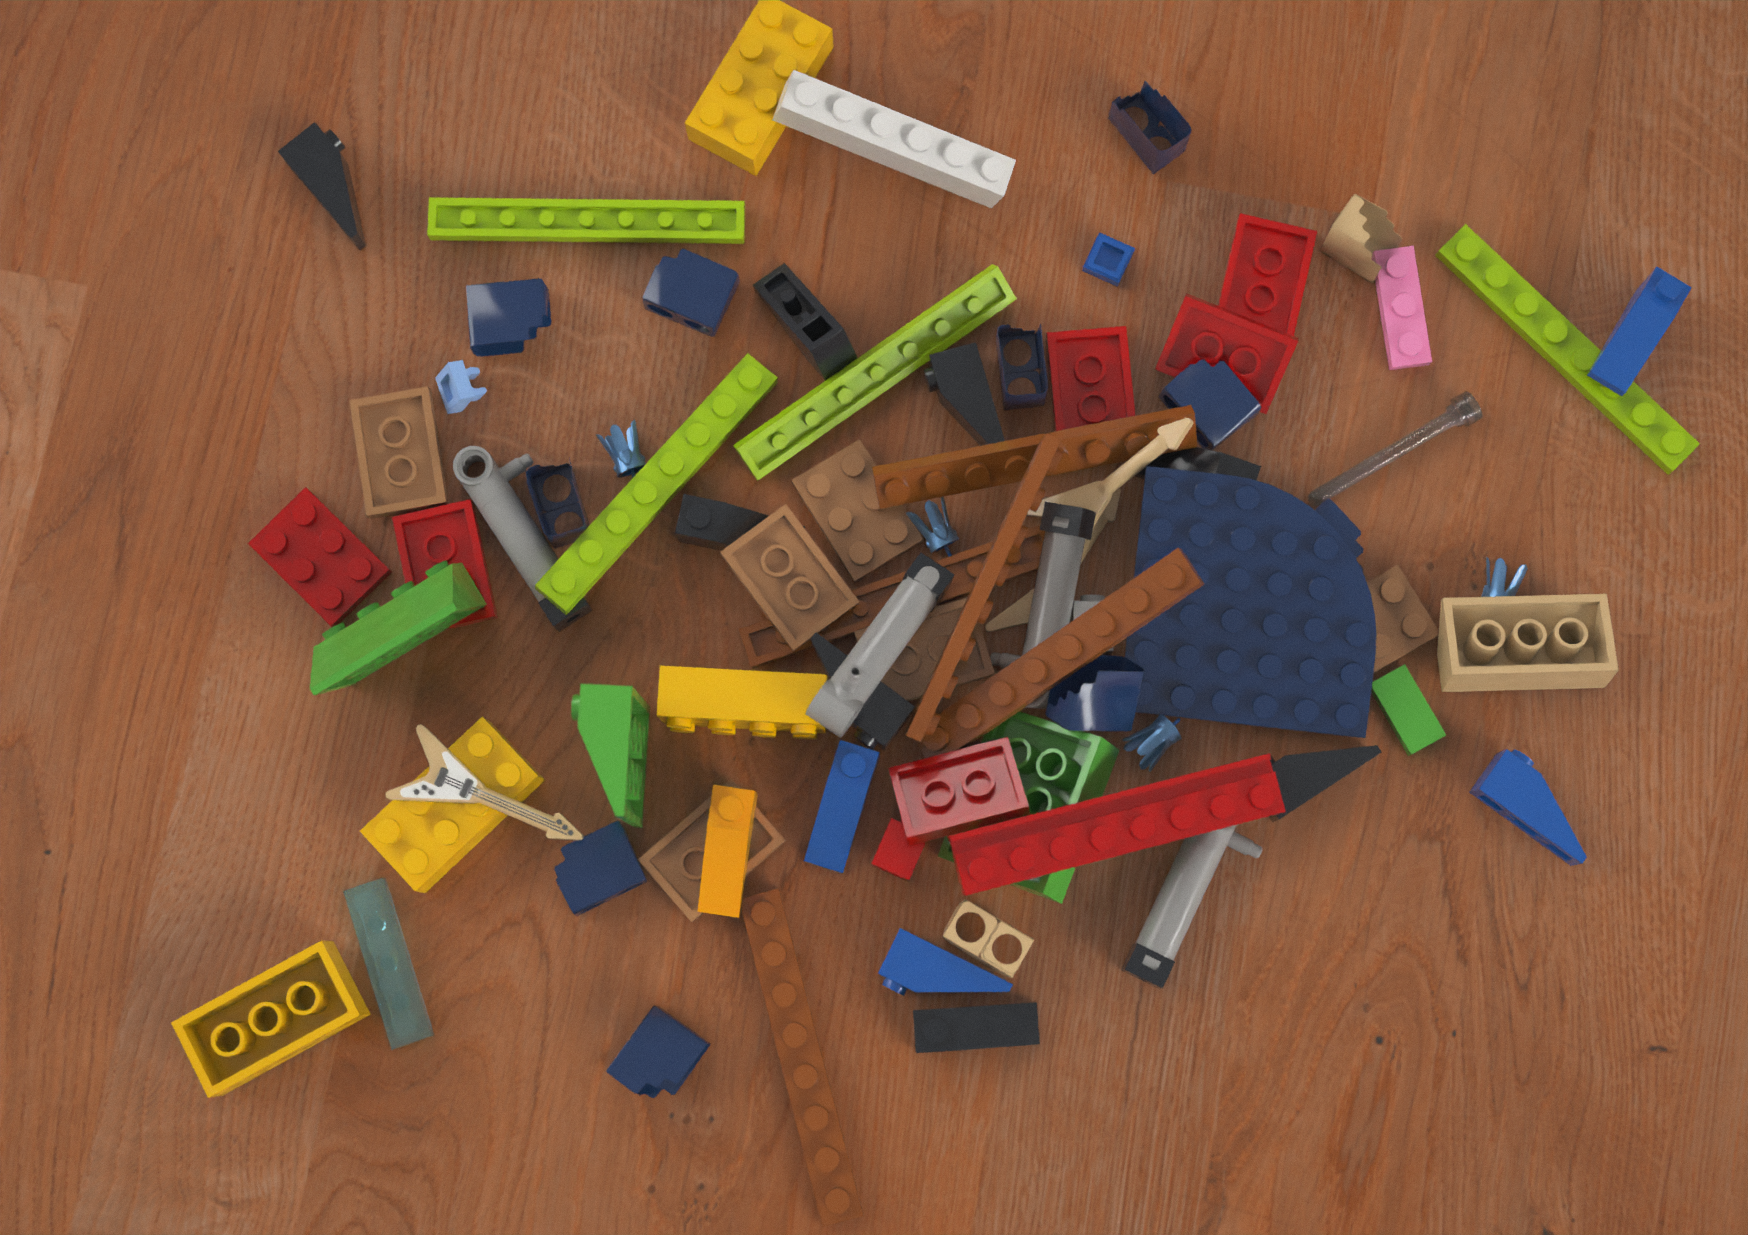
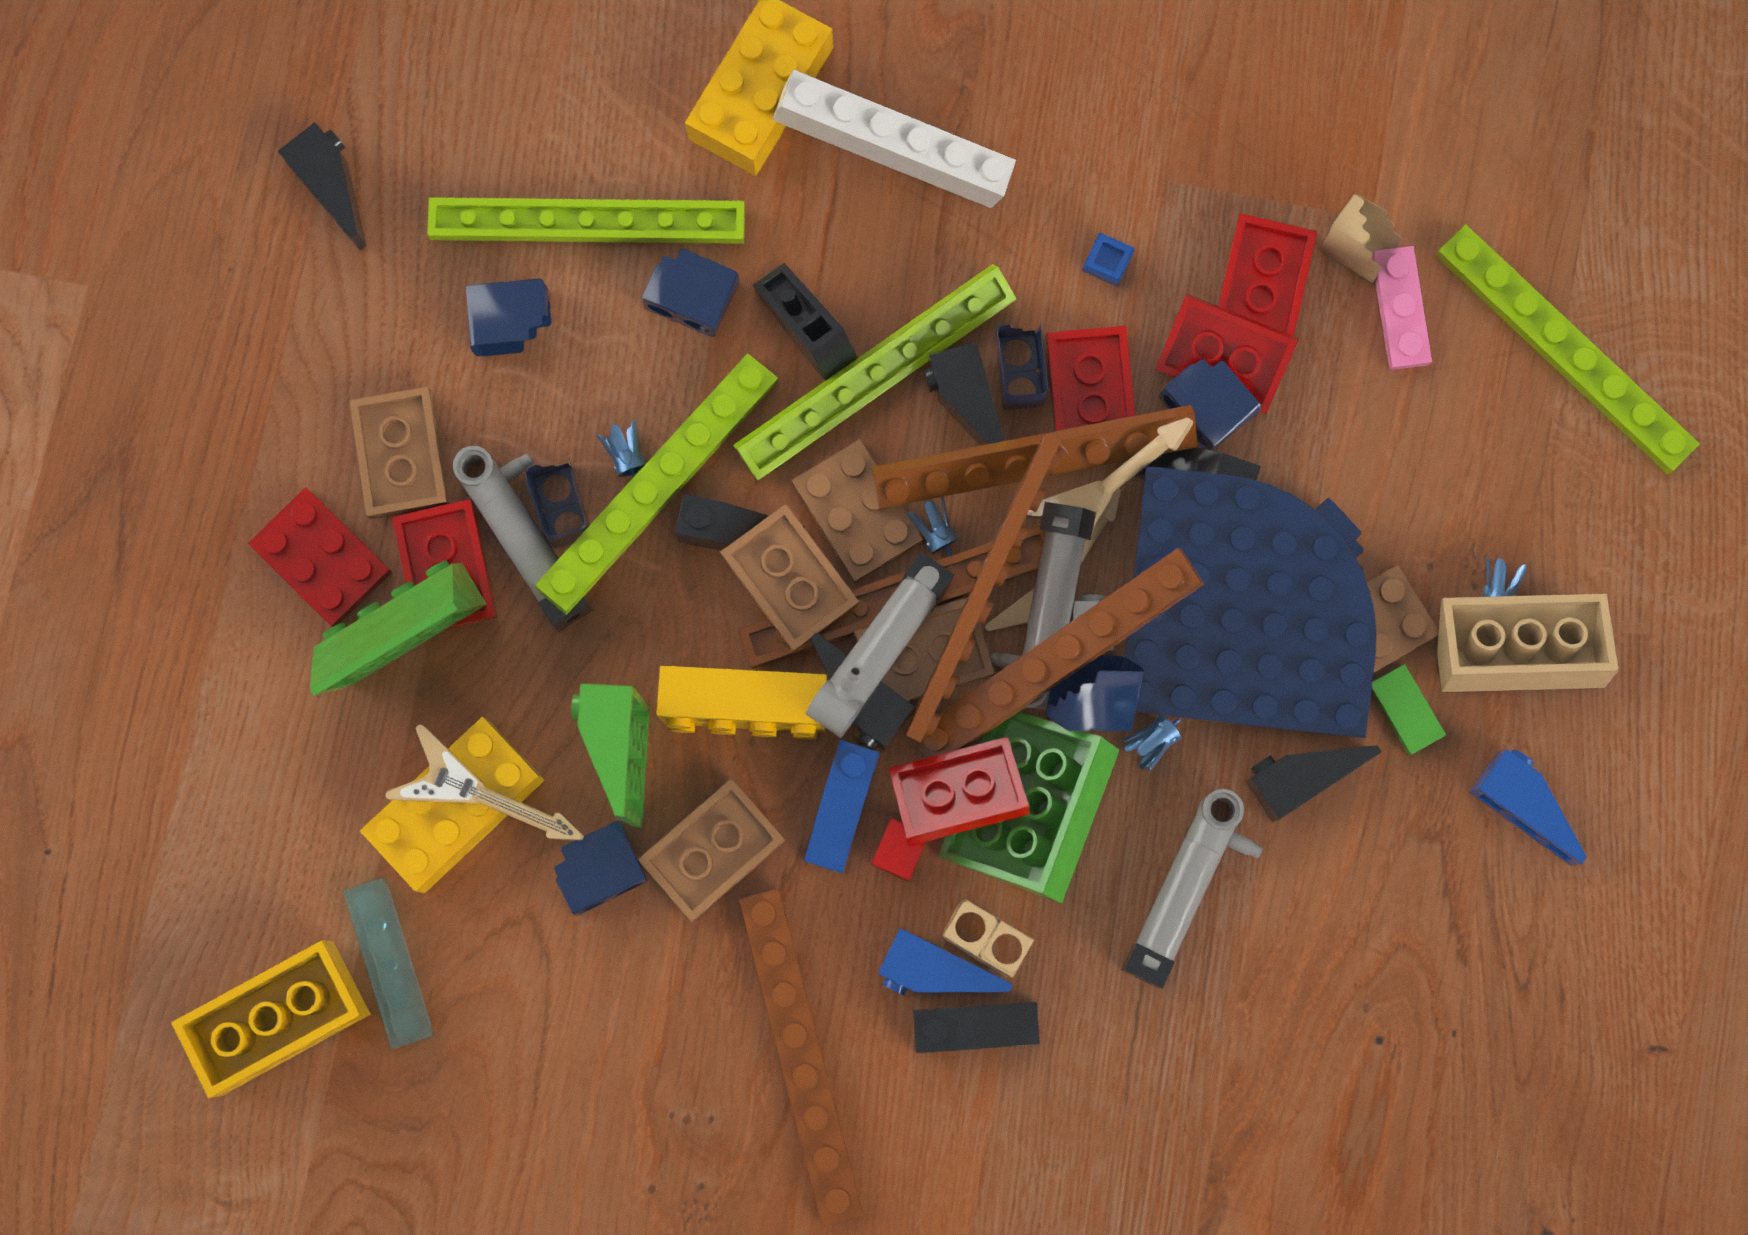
light blue tile [435,360,487,414] -> none
dark blue piece [606,1006,711,1098] -> none
light orange slope [697,785,758,918] -> none
red plate [948,753,1286,896] -> none
dark blue piece [1108,81,1192,174] -> none
clear smoke piece [1308,391,1483,506] -> none
blue slope [1587,267,1692,396] -> none

